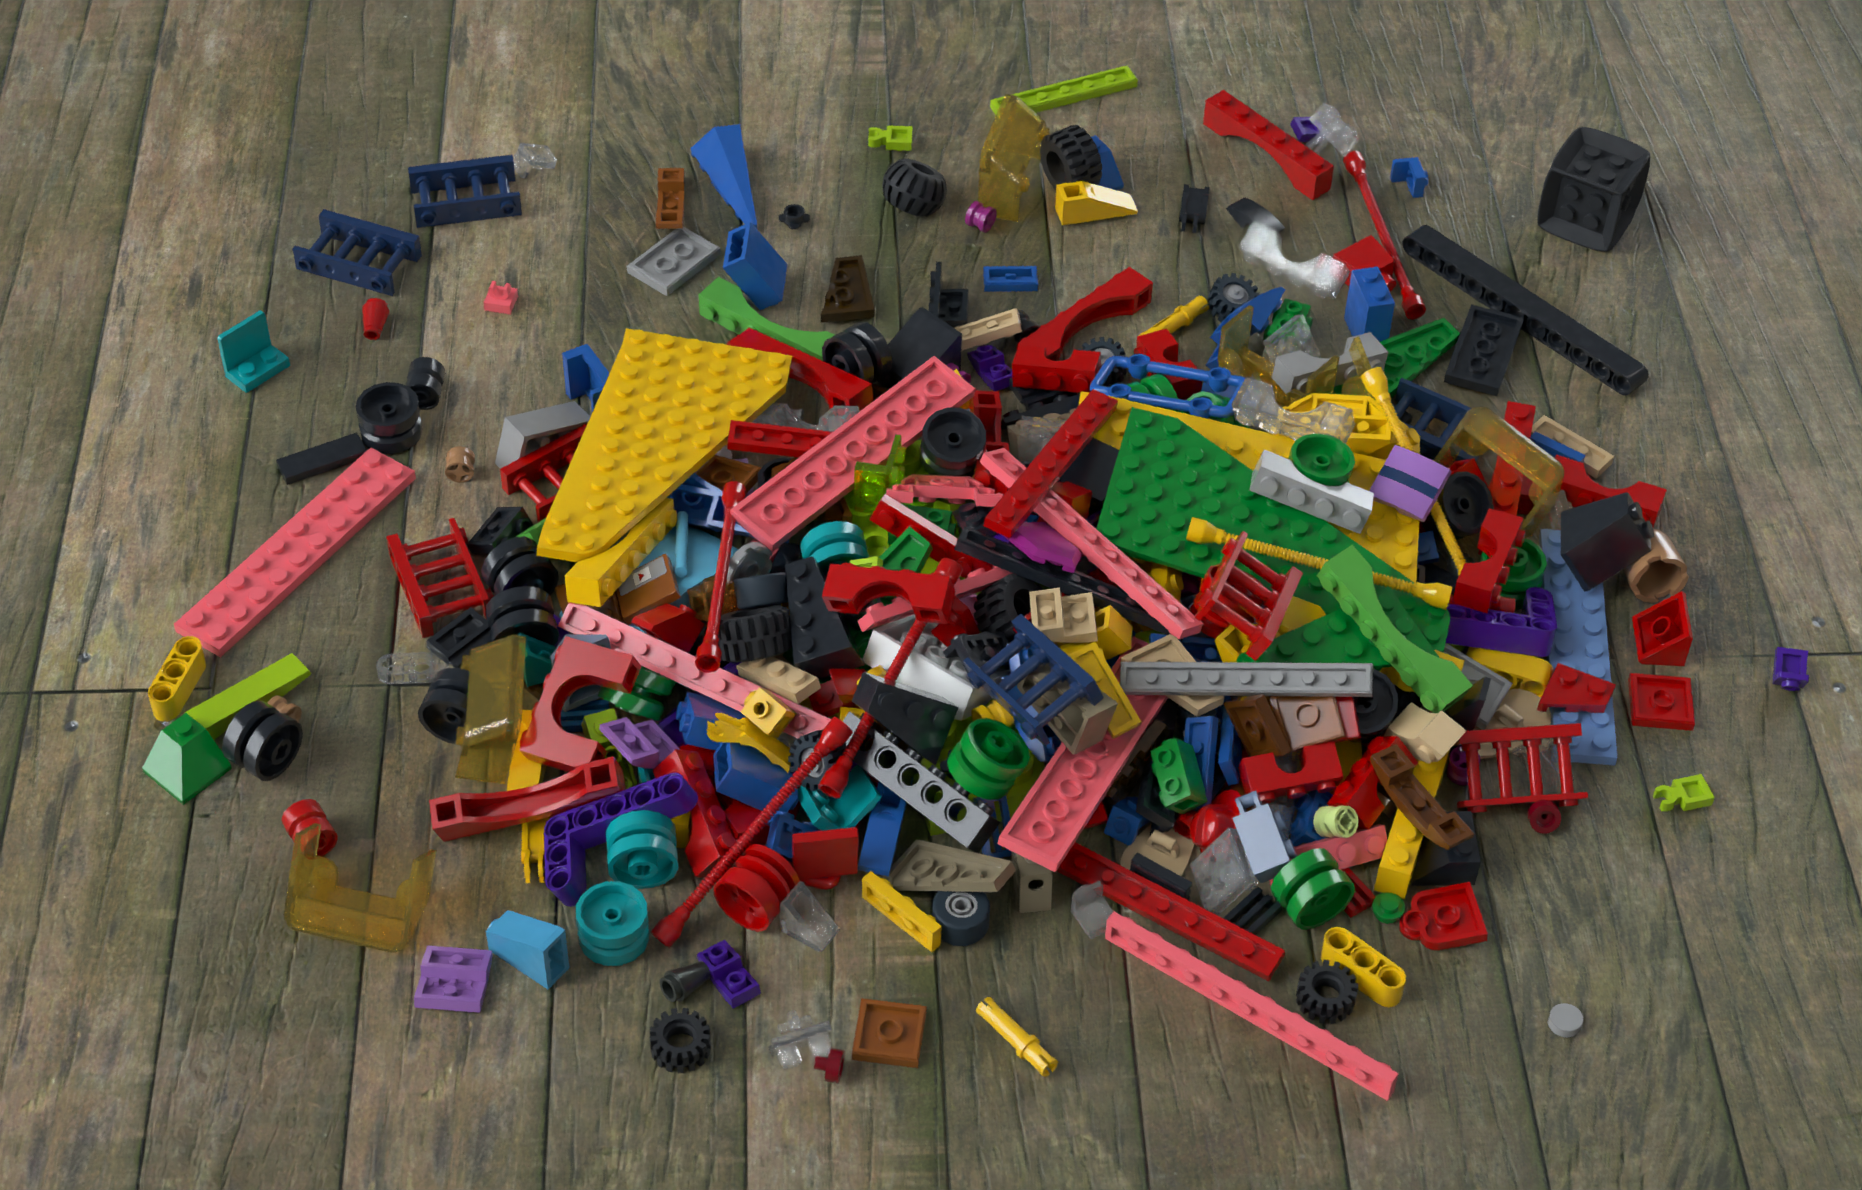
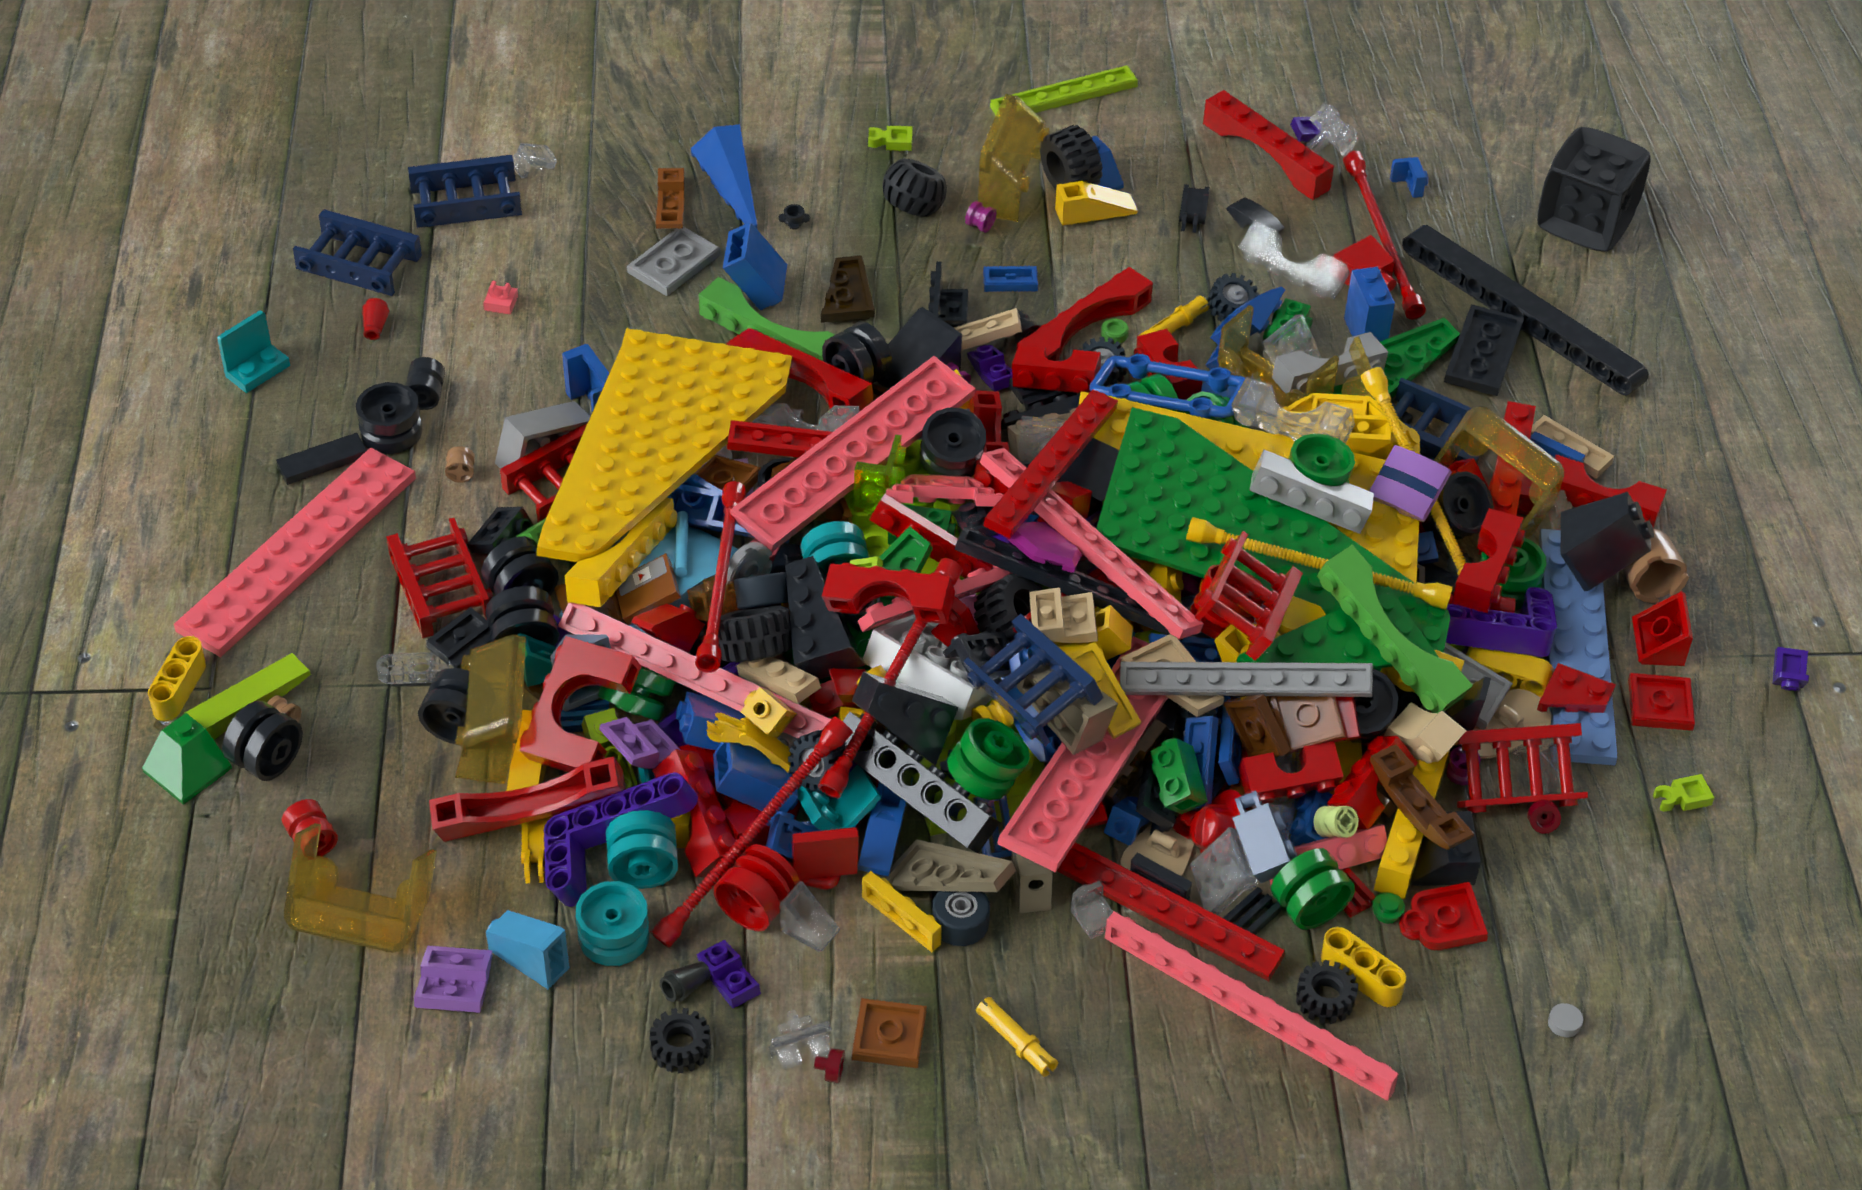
none -> bright green tile [1101,318,1129,344]

